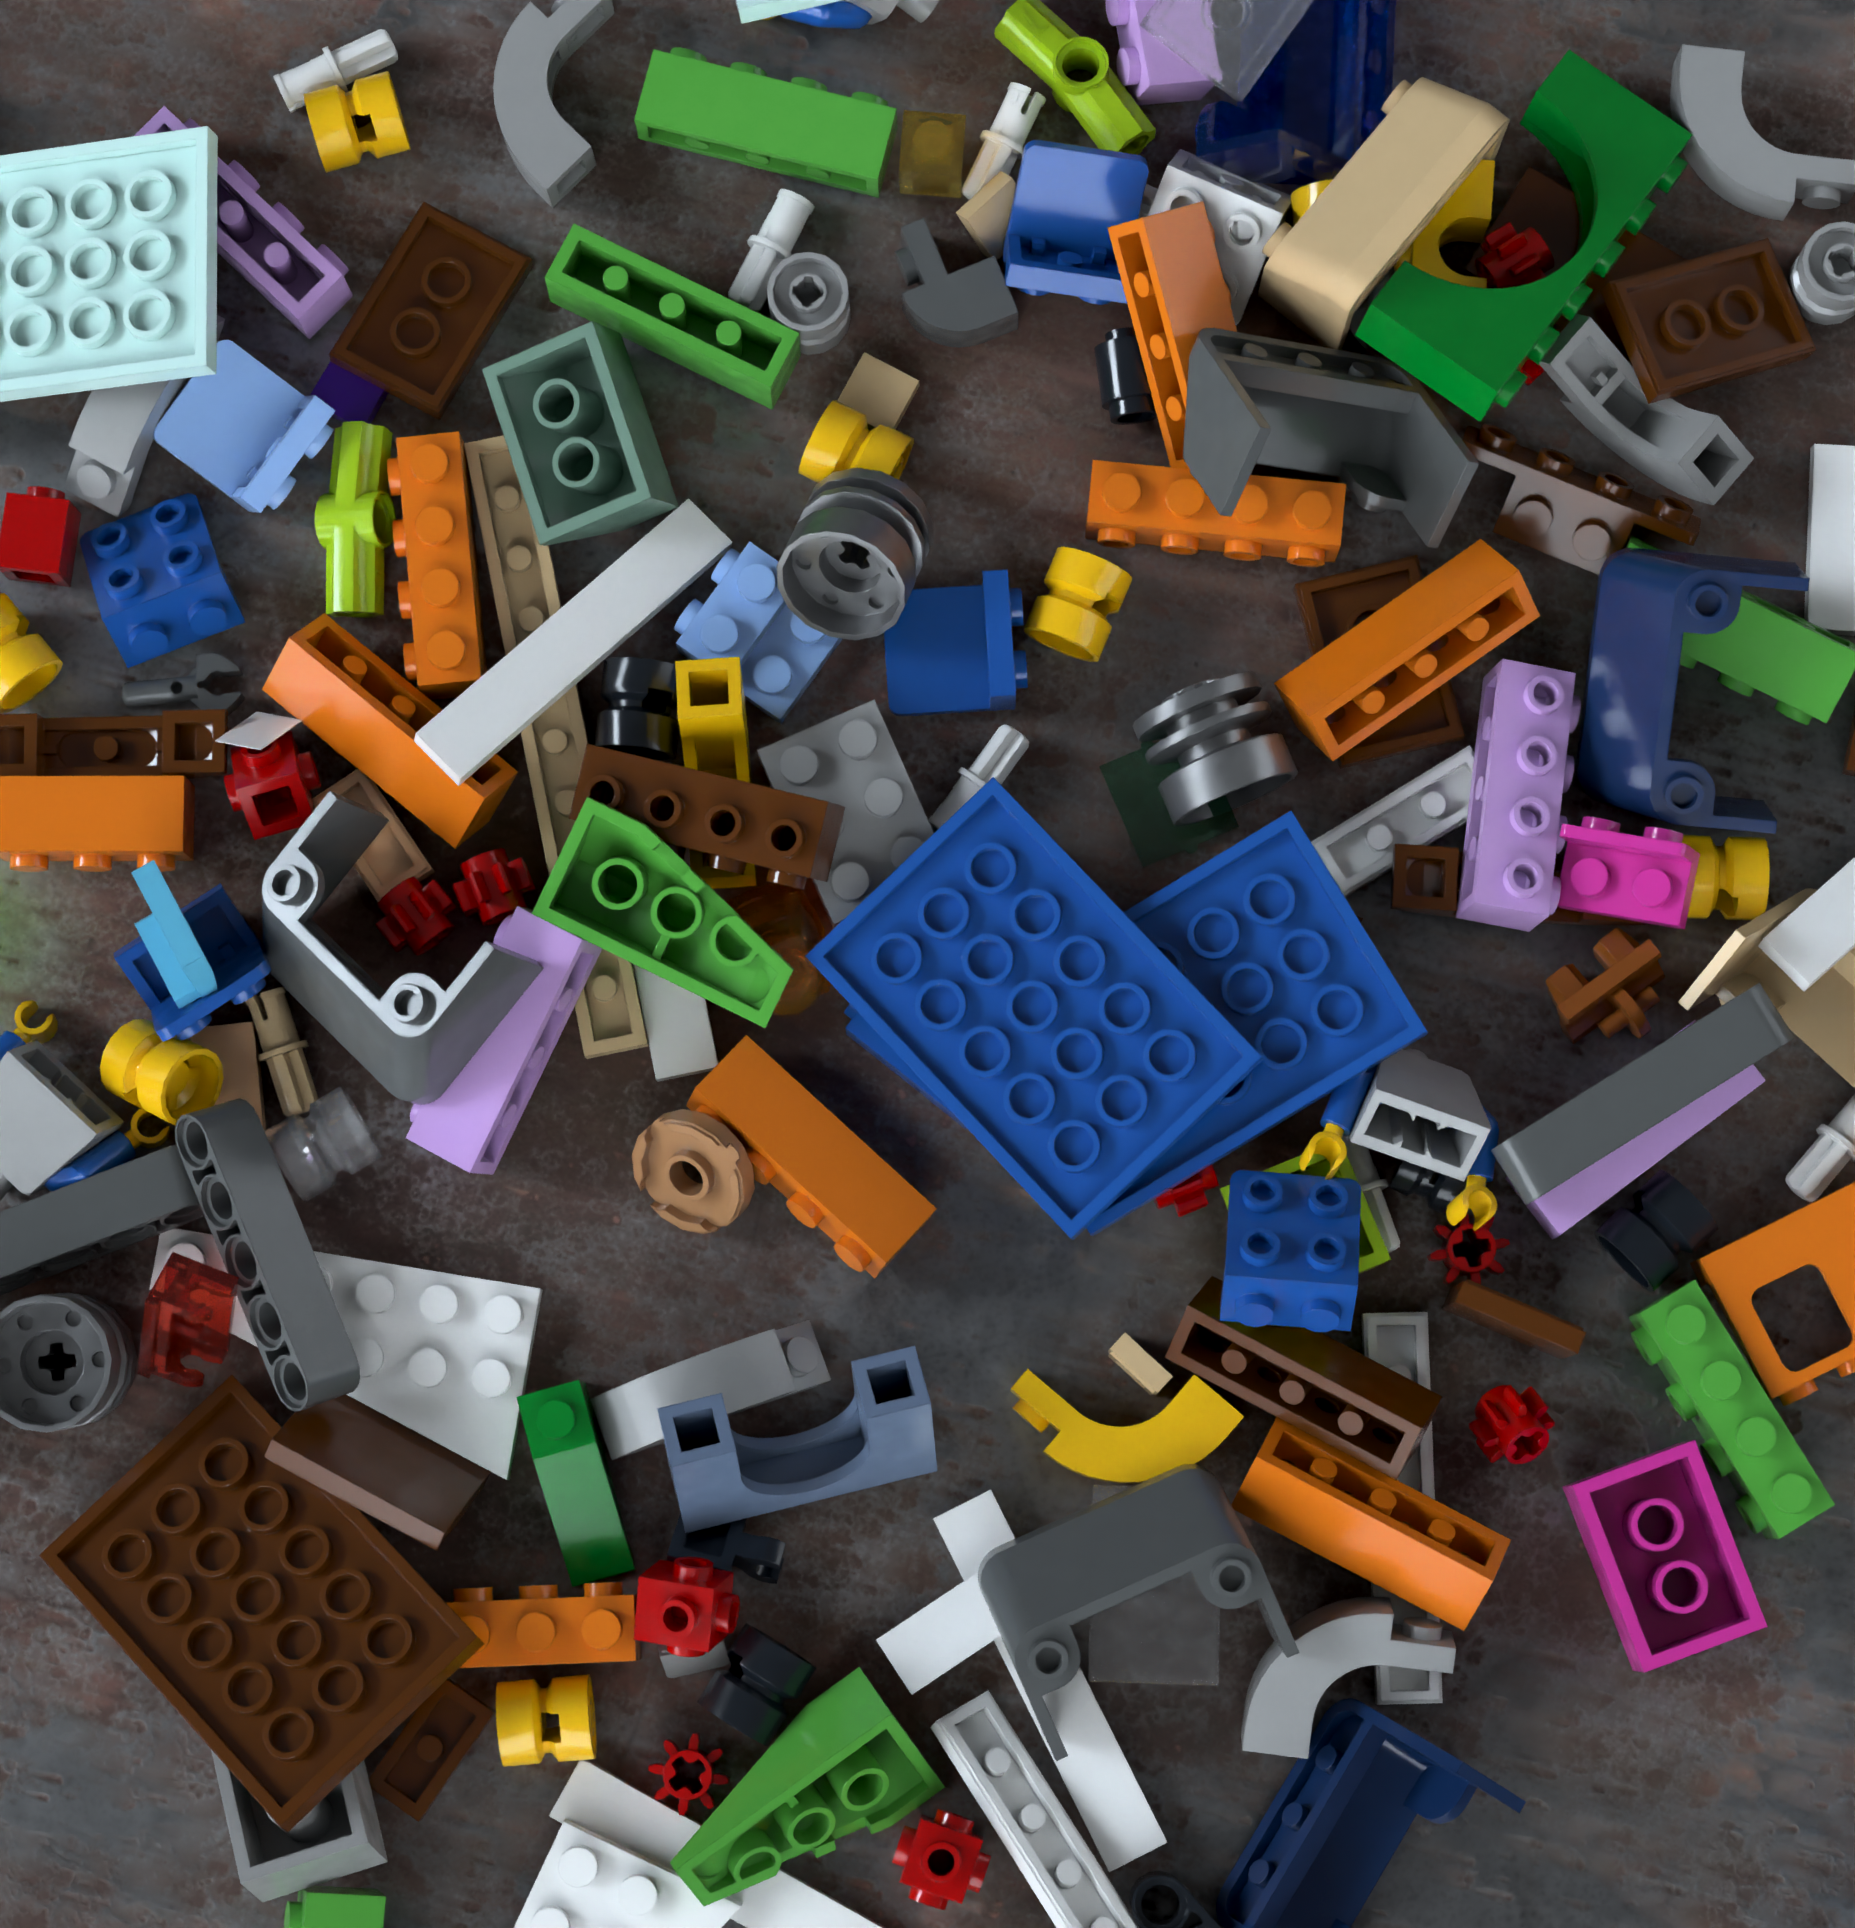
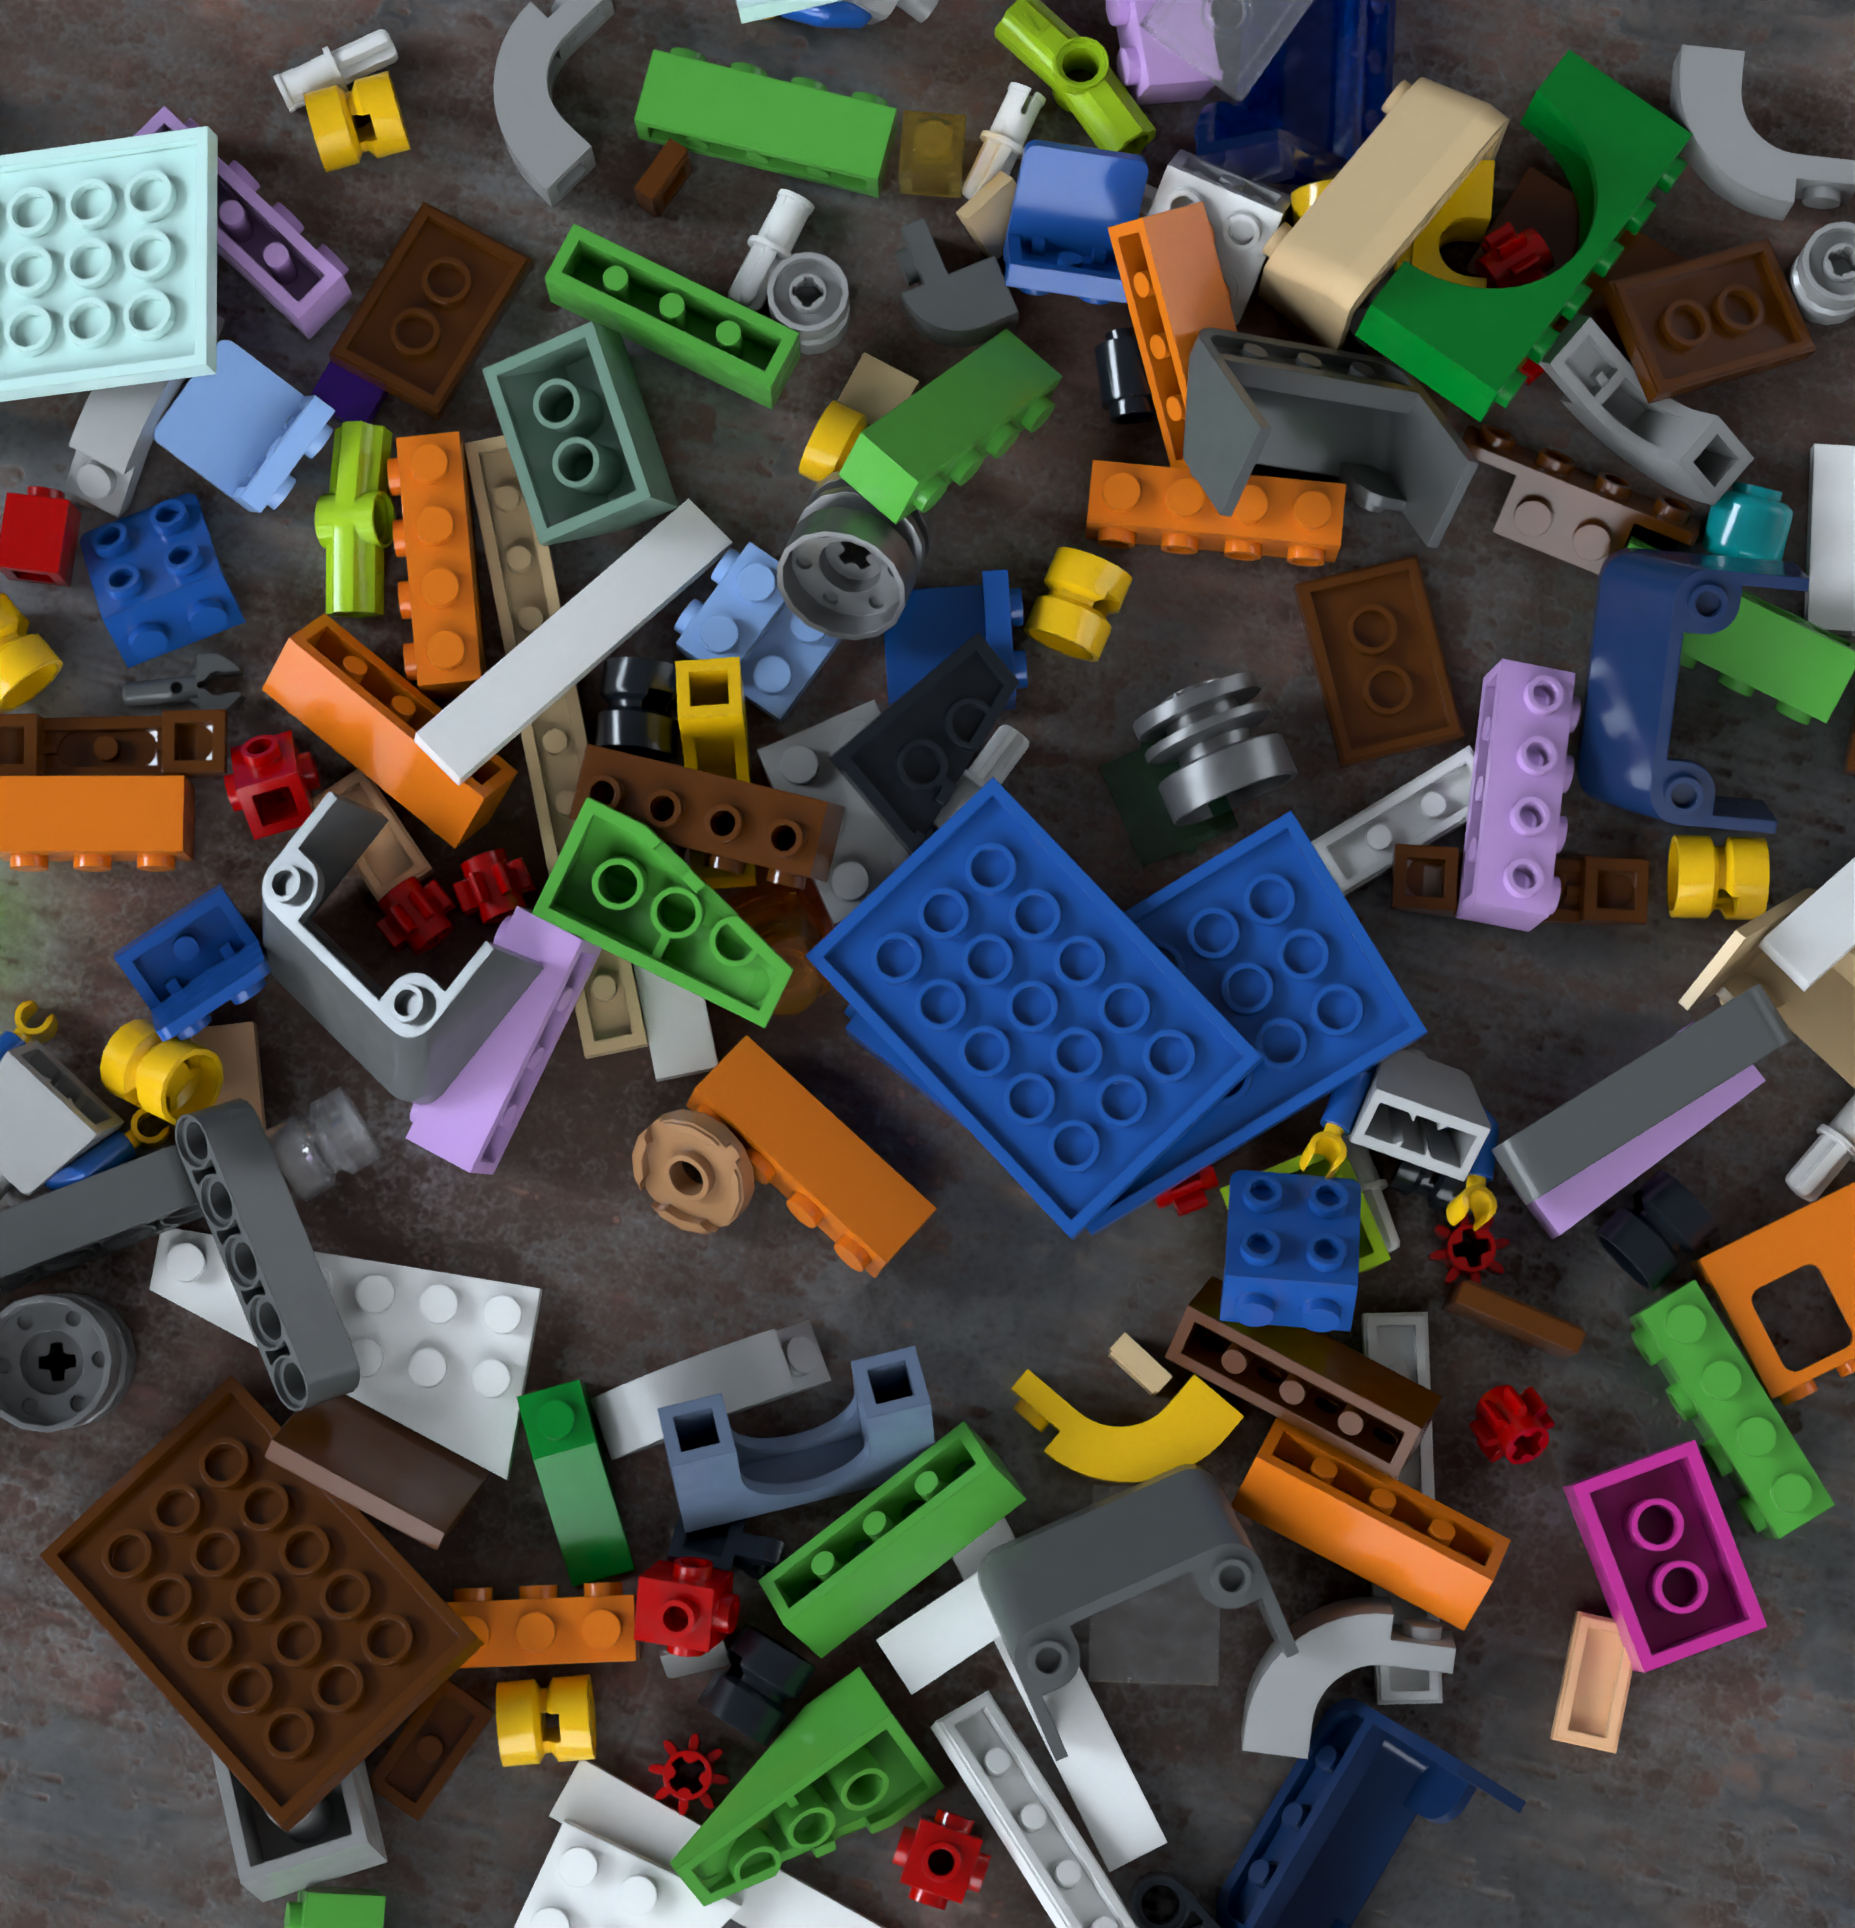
medium azure slope [131,860,217,1009] -> none
clear red hinge [137,1252,239,1387] -> none
white sticker [215,711,303,750] -> none
tan axle [245,987,319,1116] -> none
orange brick [1274,539,1540,761] -> none
dark orange hips [1545,927,1665,1045] -> none
dark pink bracket [1558,816,1700,930] -> none
none -> reddish brown tile [634,138,692,218]
none -> bright green brick [758,1421,1027,1658]
none -> black wing [829,632,1019,856]
none -> bright green brick [838,328,1063,525]
none -> light nougat tile [1550,1611,1633,1754]
none -> teal head [1702,481,1793,561]

